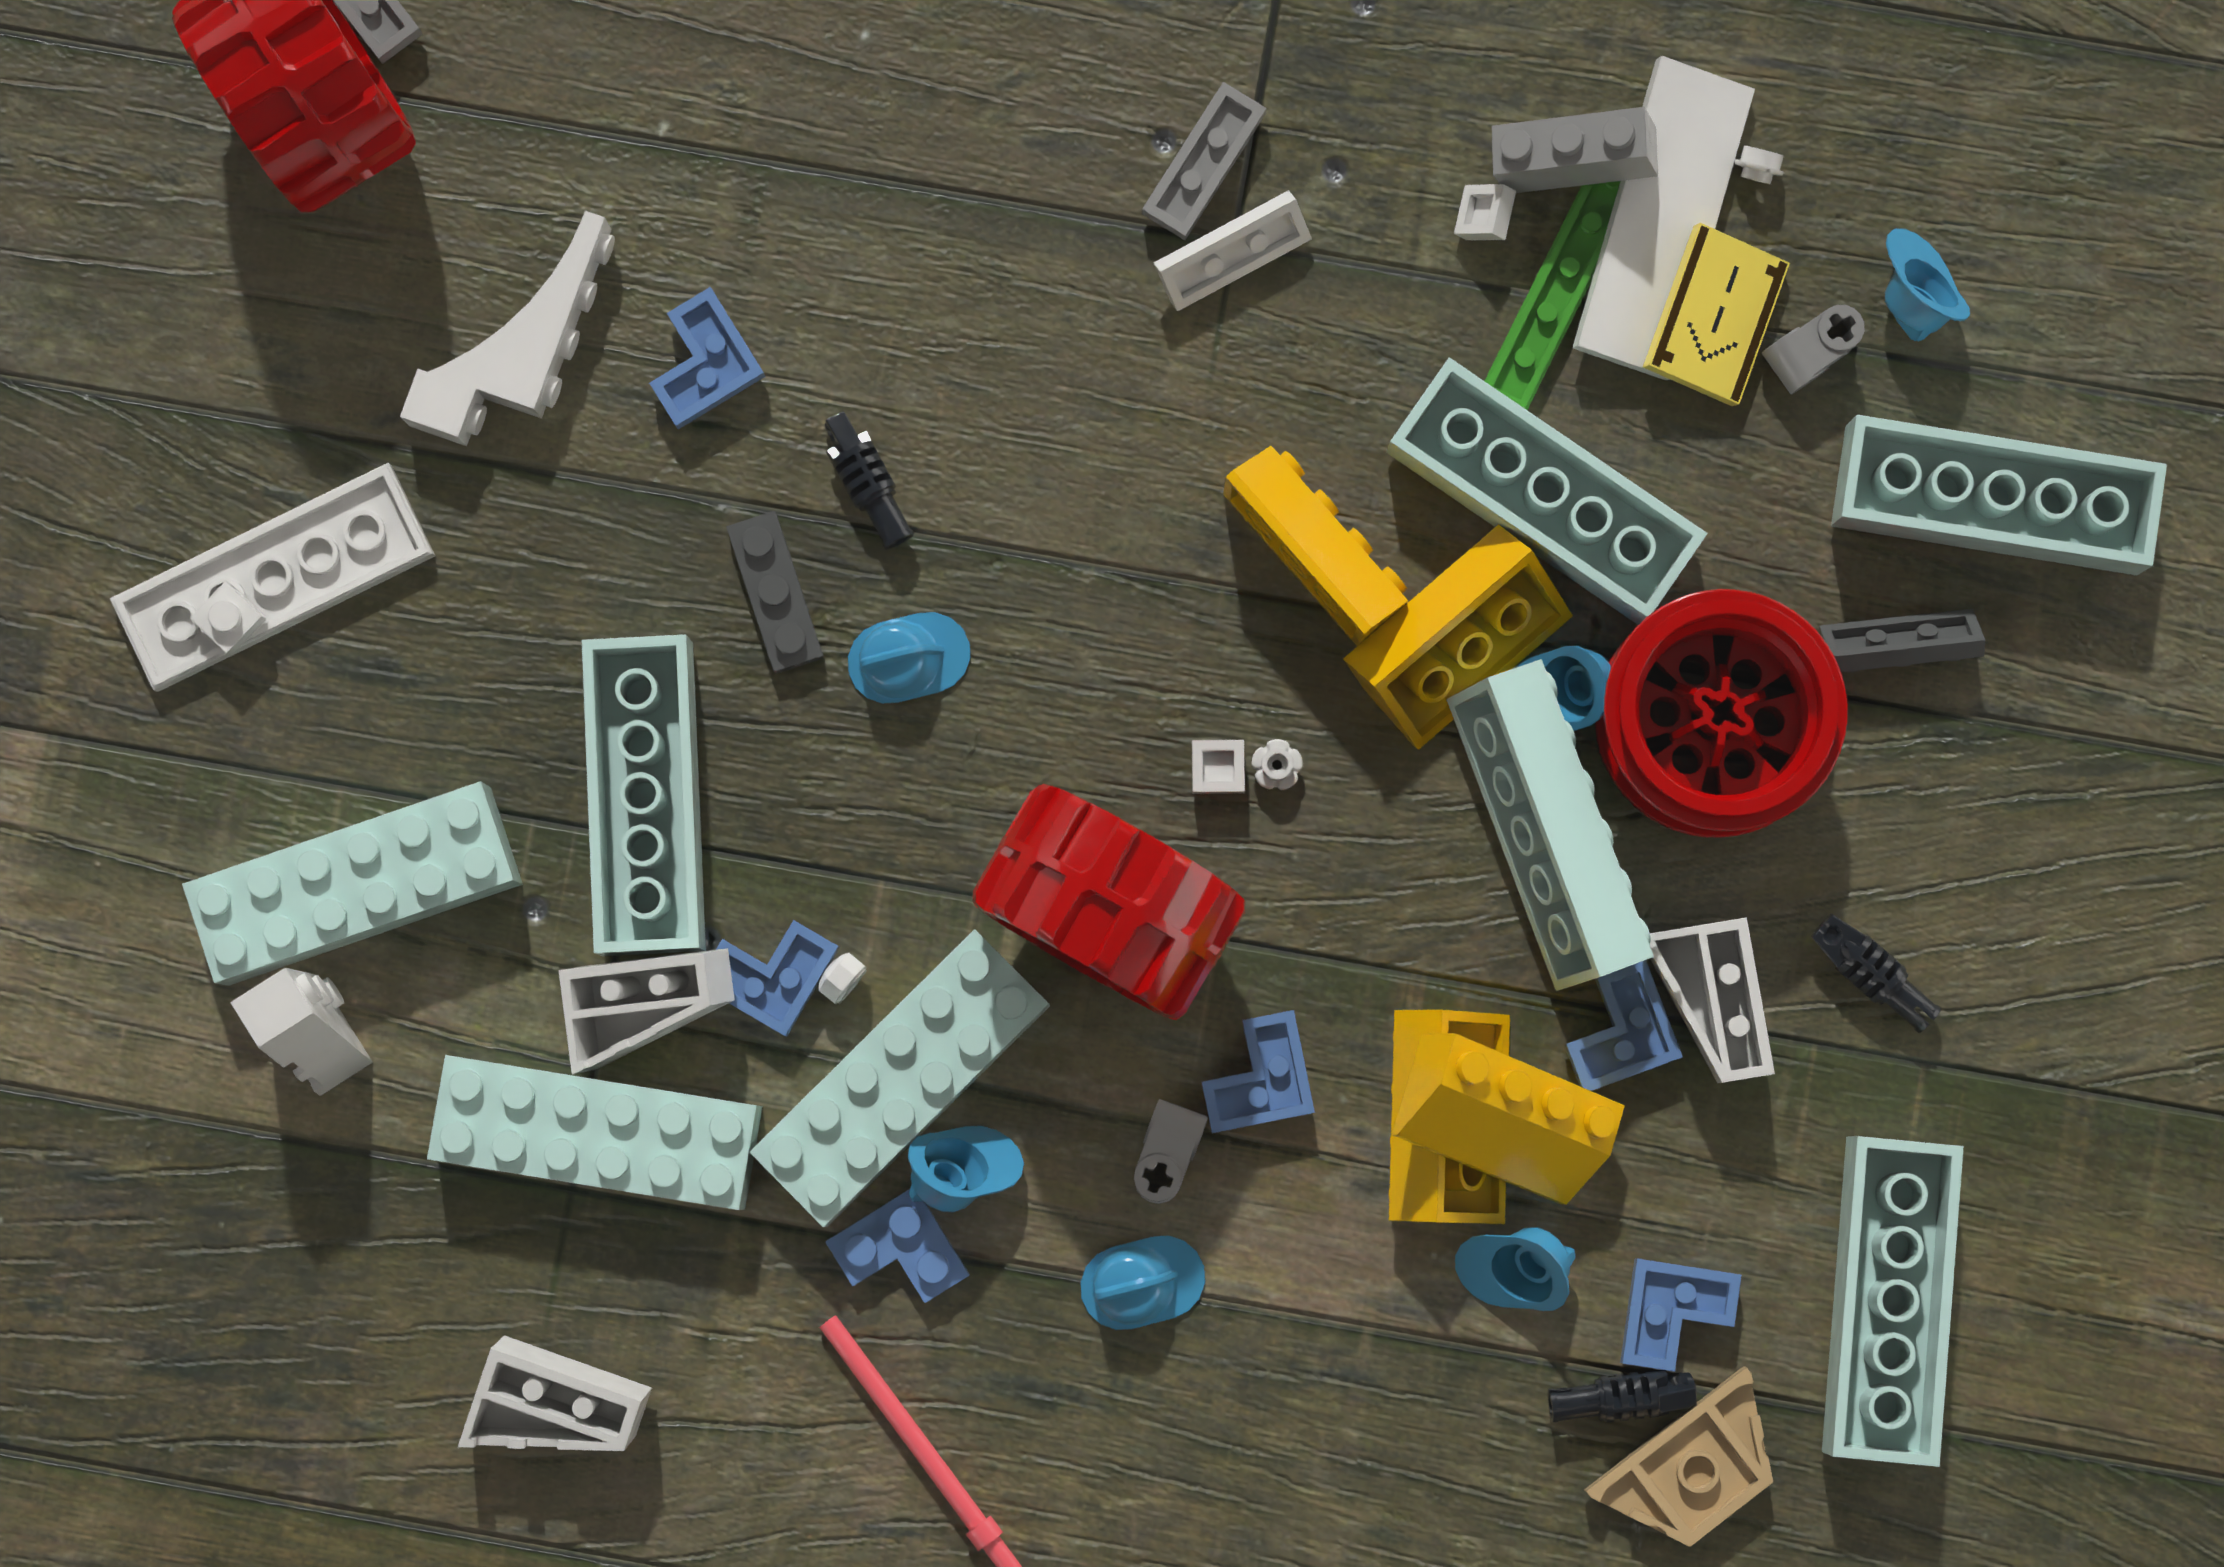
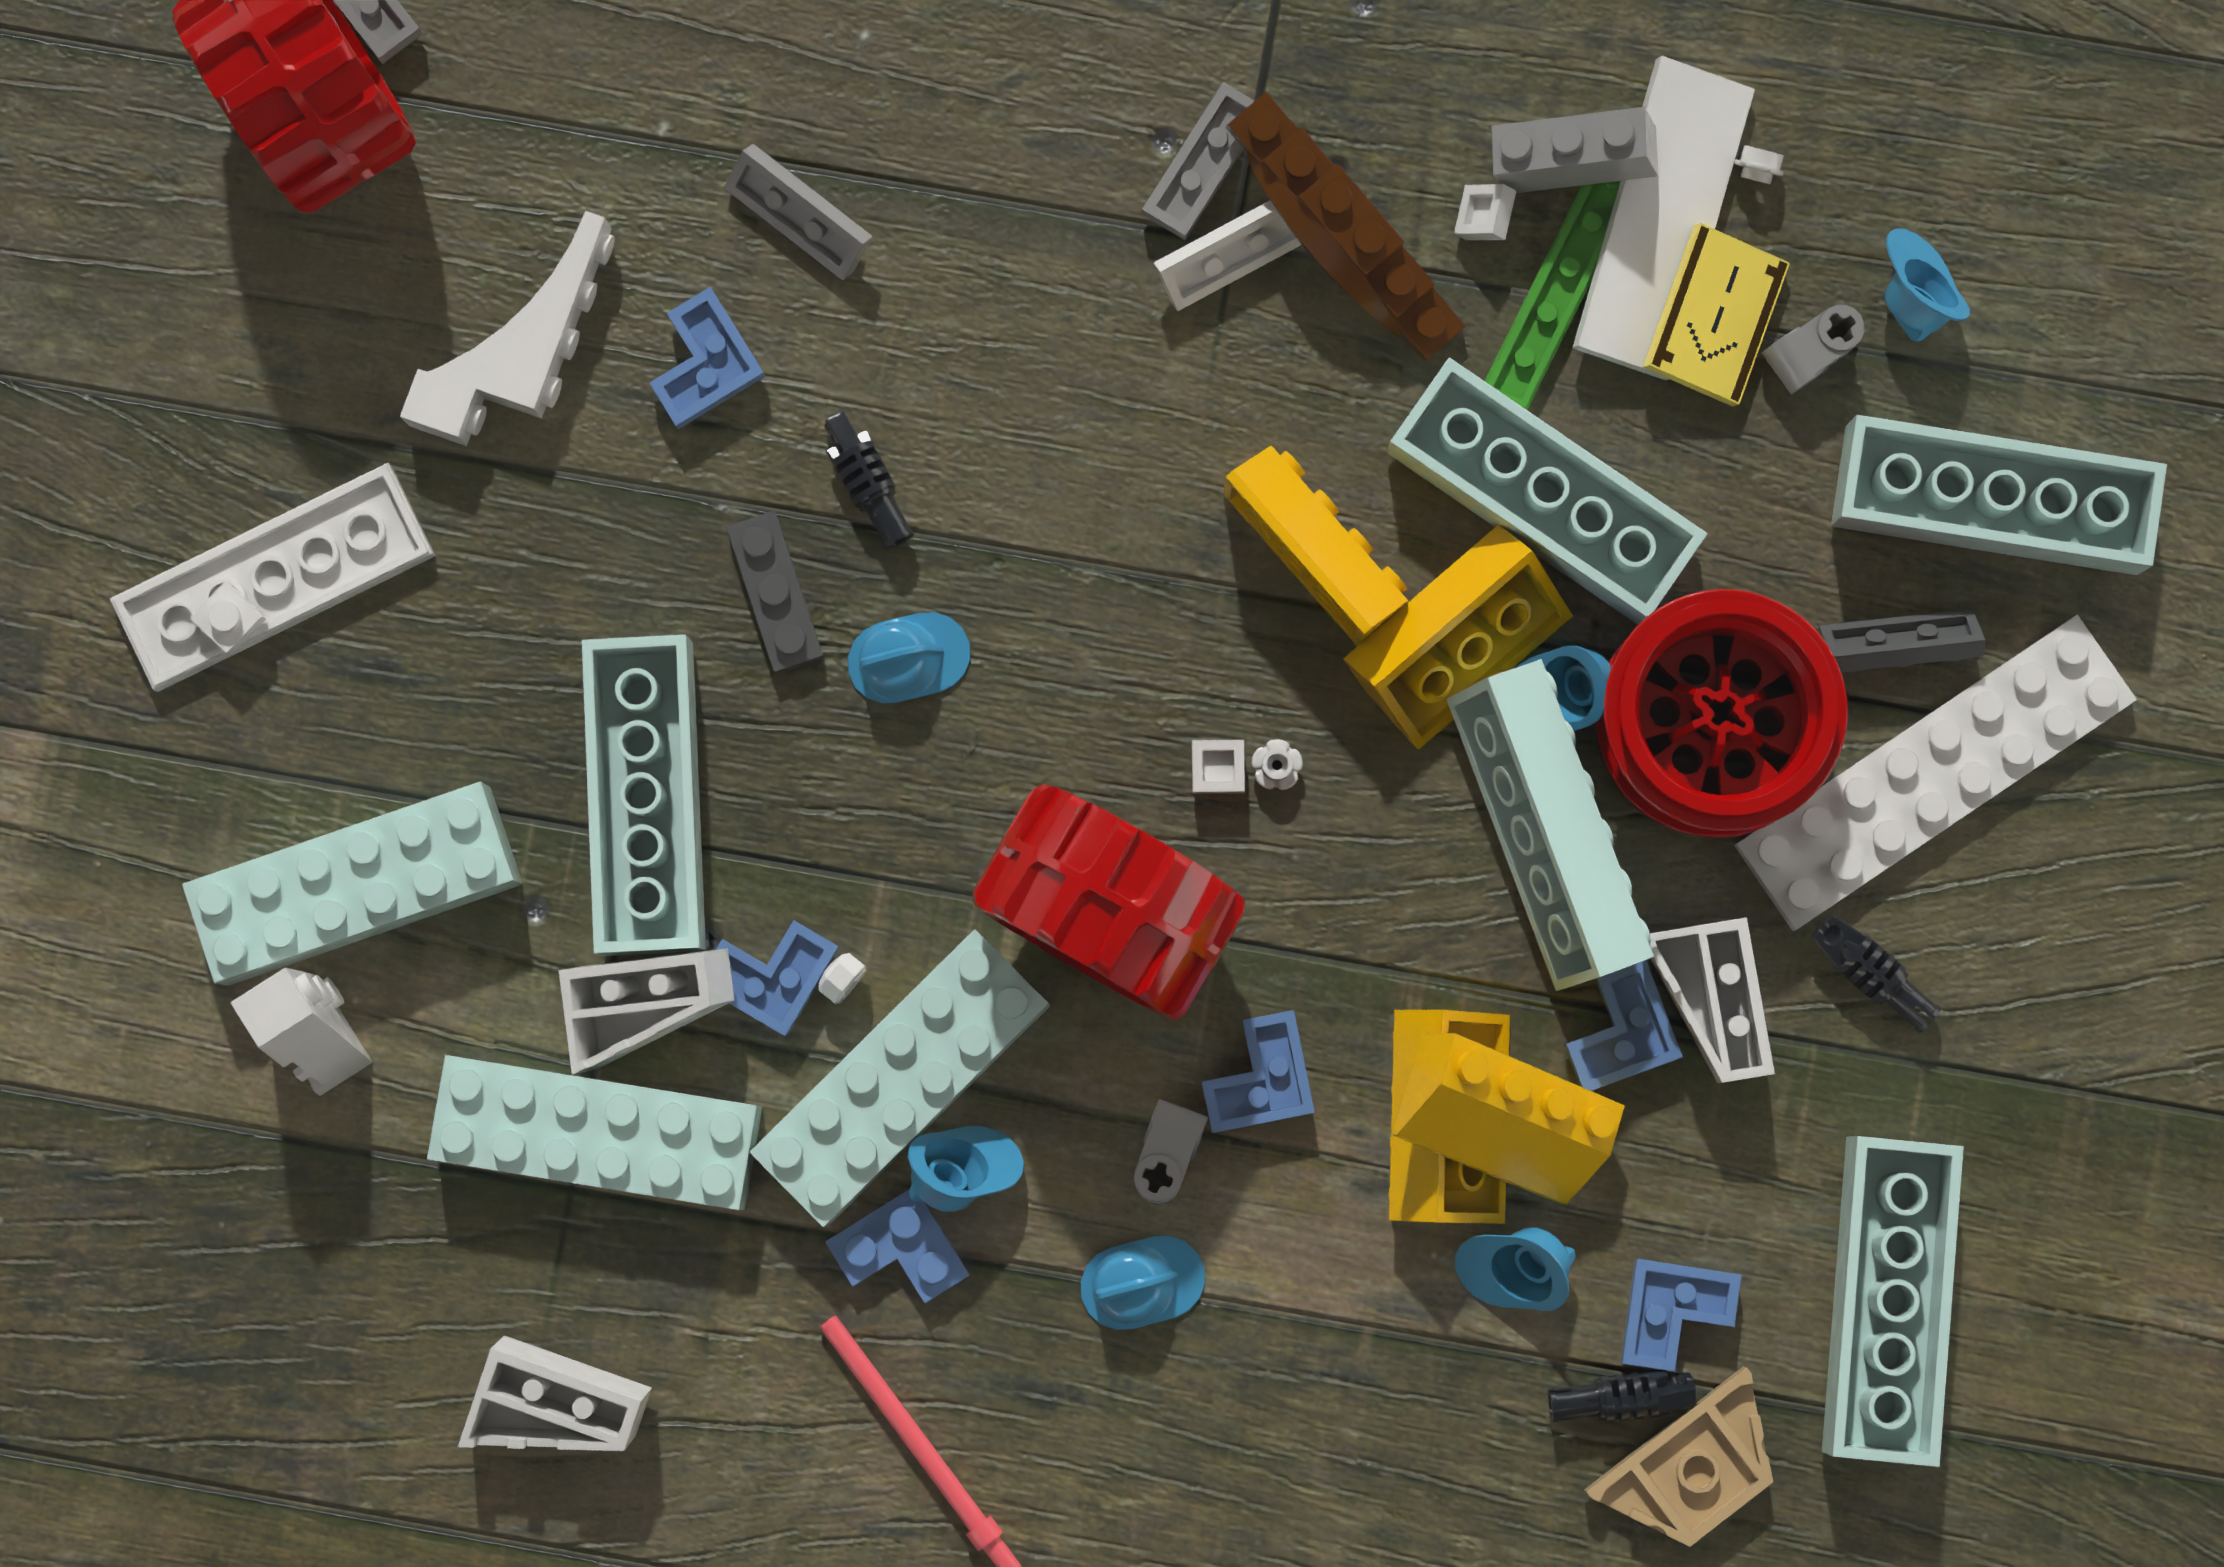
none -> light grey plate [724,144,873,280]
none -> reddish brown piece [1226,92,1466,362]
none -> white plate [1734,614,2137,931]

